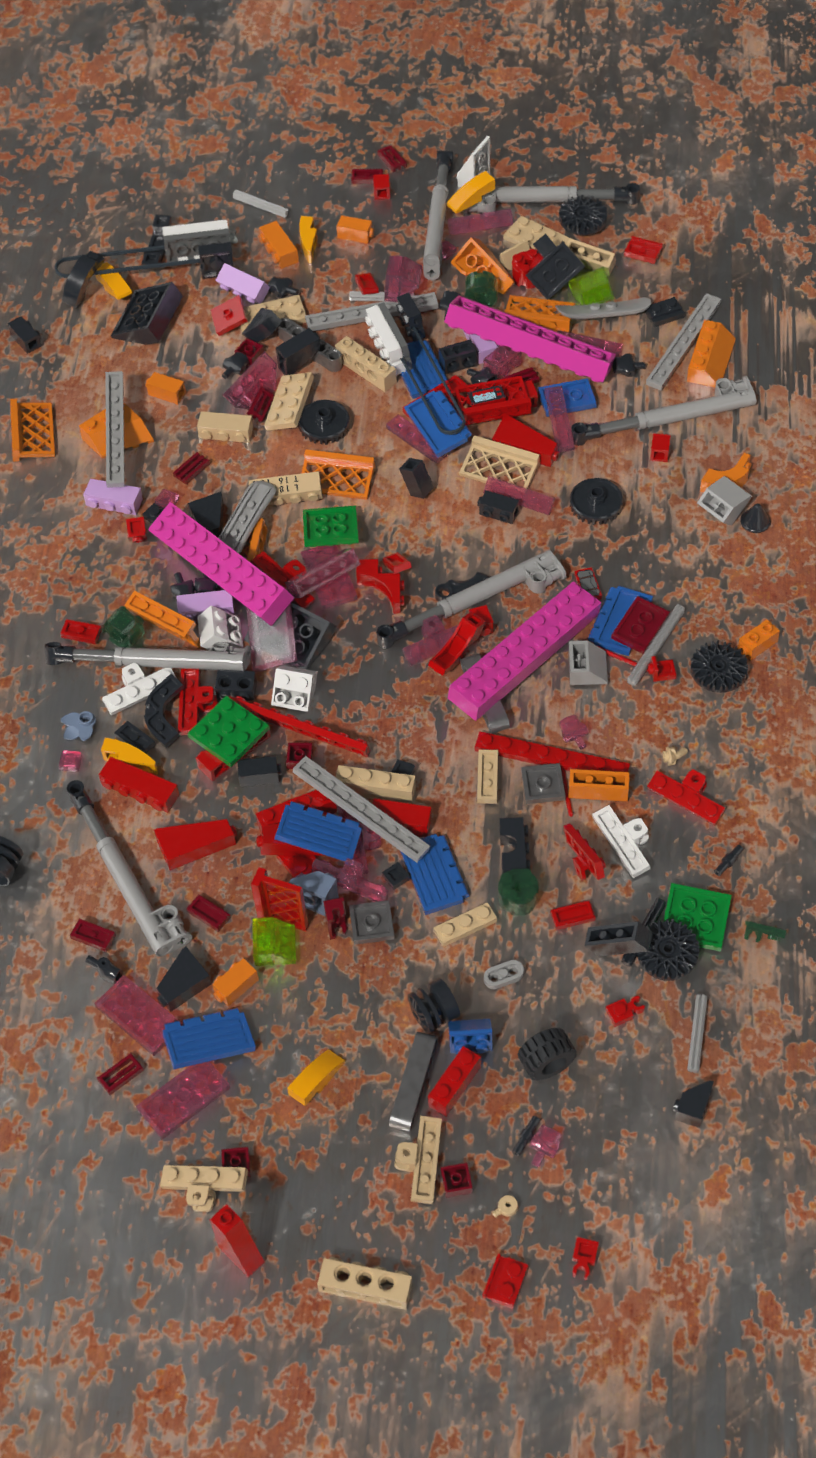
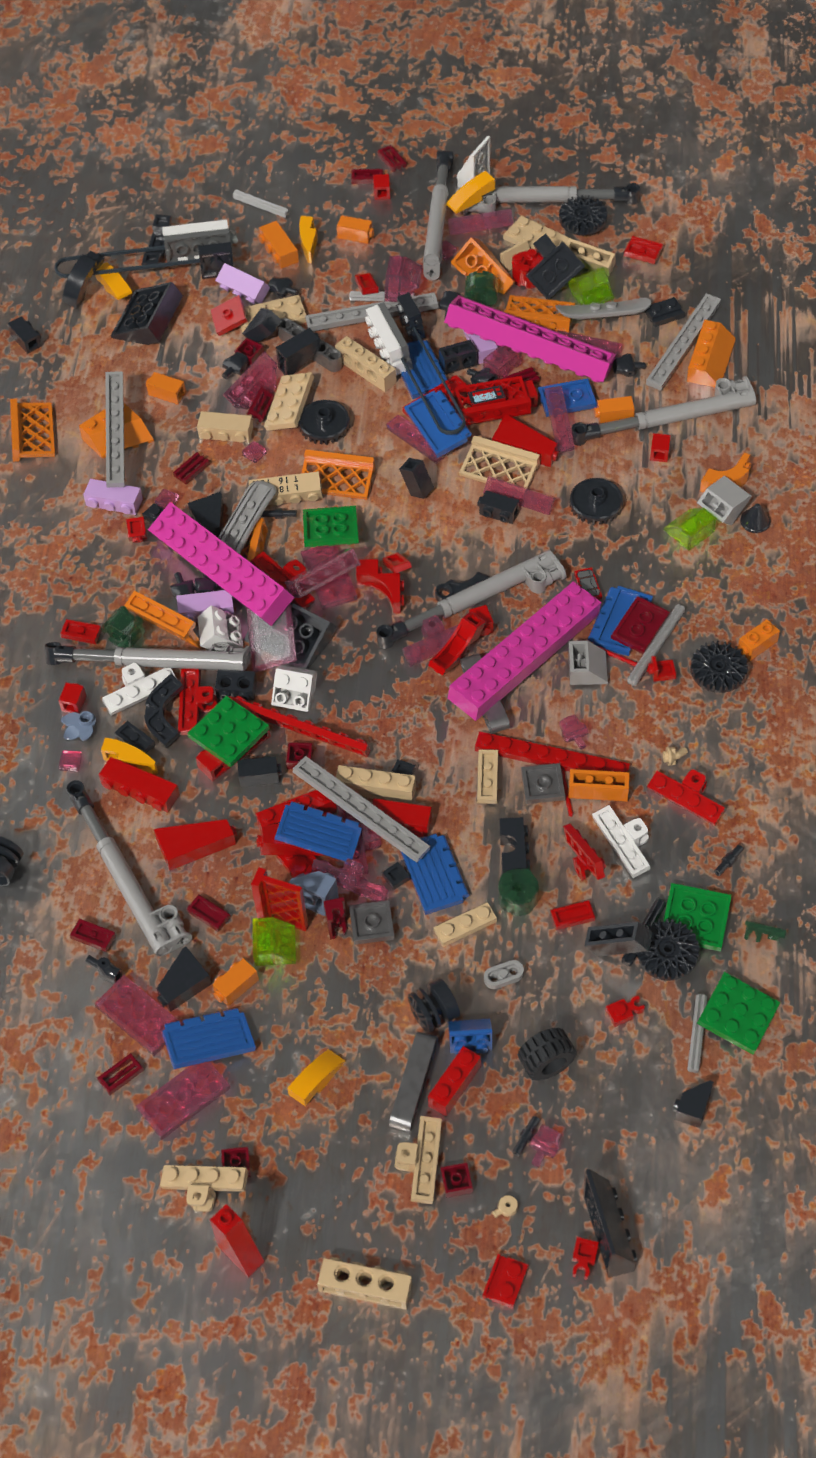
none -> red brick [58,682,87,714]
none -> clear pink plate [242,441,267,464]
none -> black bar [261,508,297,519]
none -> black slope [583,1169,638,1278]
none -> orange brick [594,396,635,424]
none -> clear neon green slope [664,508,717,550]
none -> green plate [696,972,780,1055]

